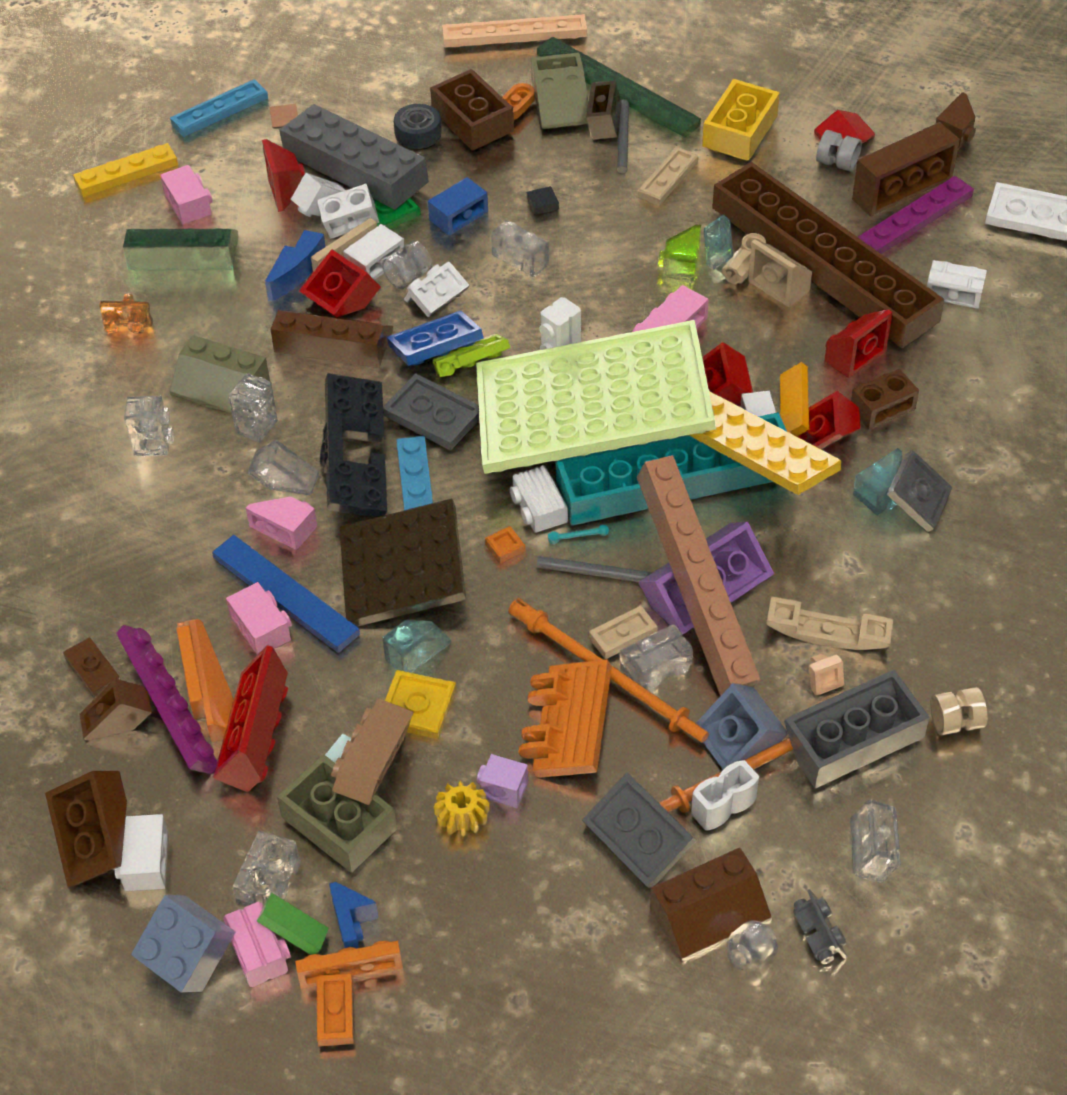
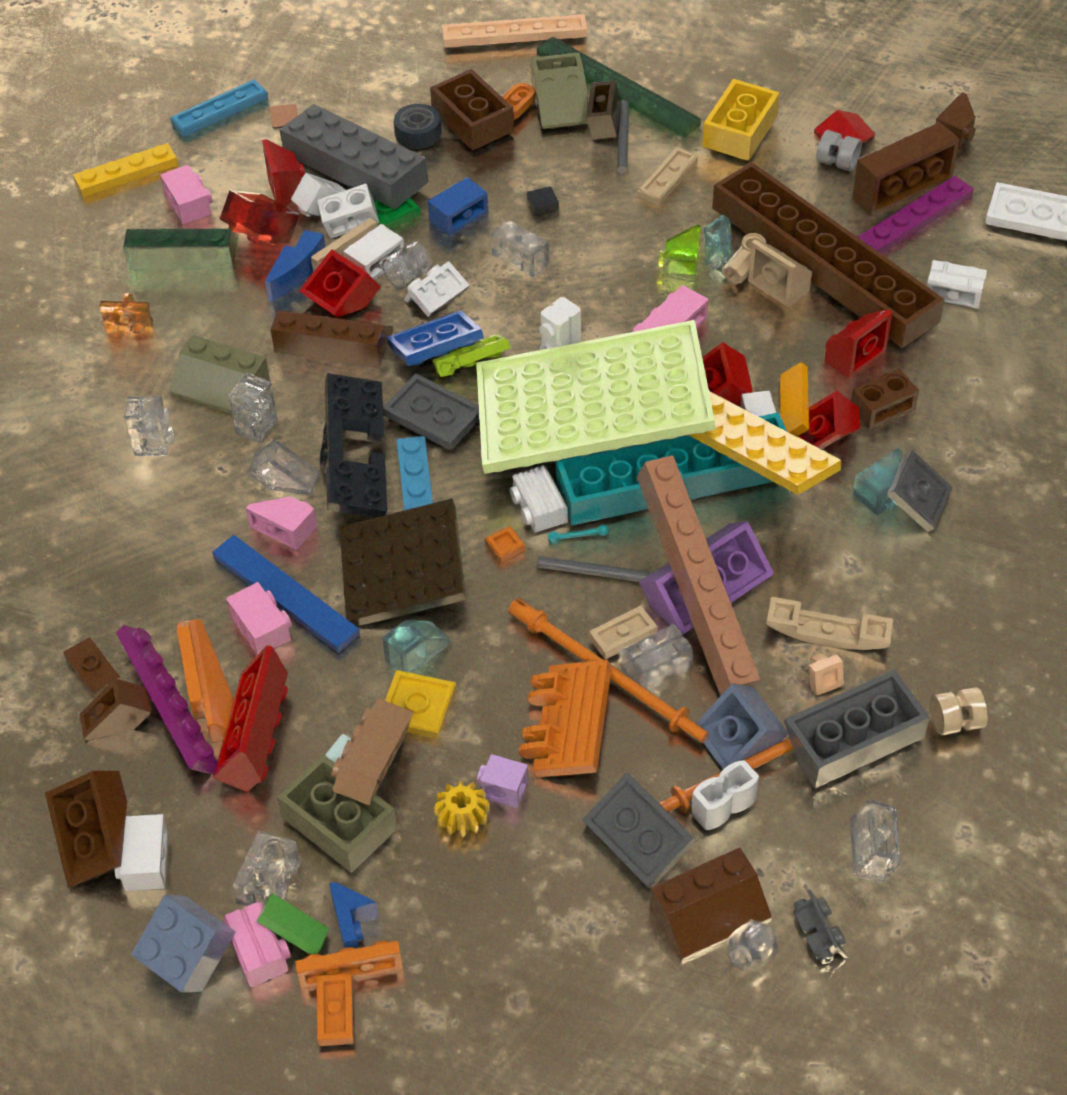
none -> clear red brick [219,190,300,245]

